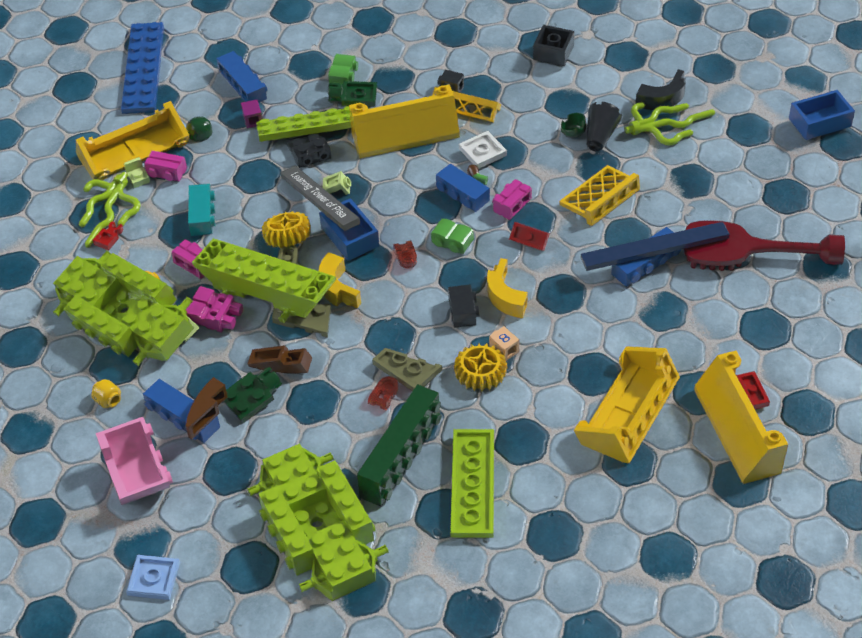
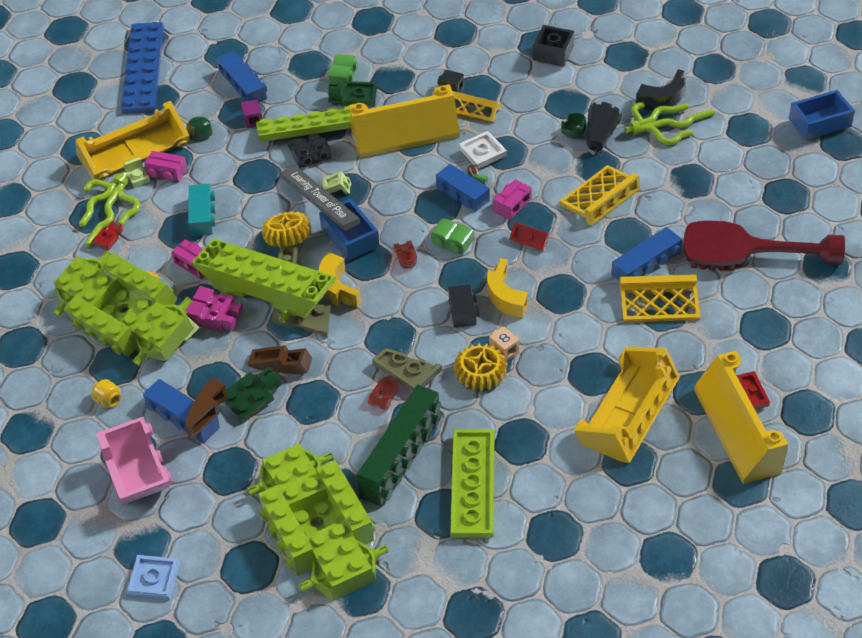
dark blue tile [580,222,730,271] -> none
none -> yellow fence [619,275,700,322]

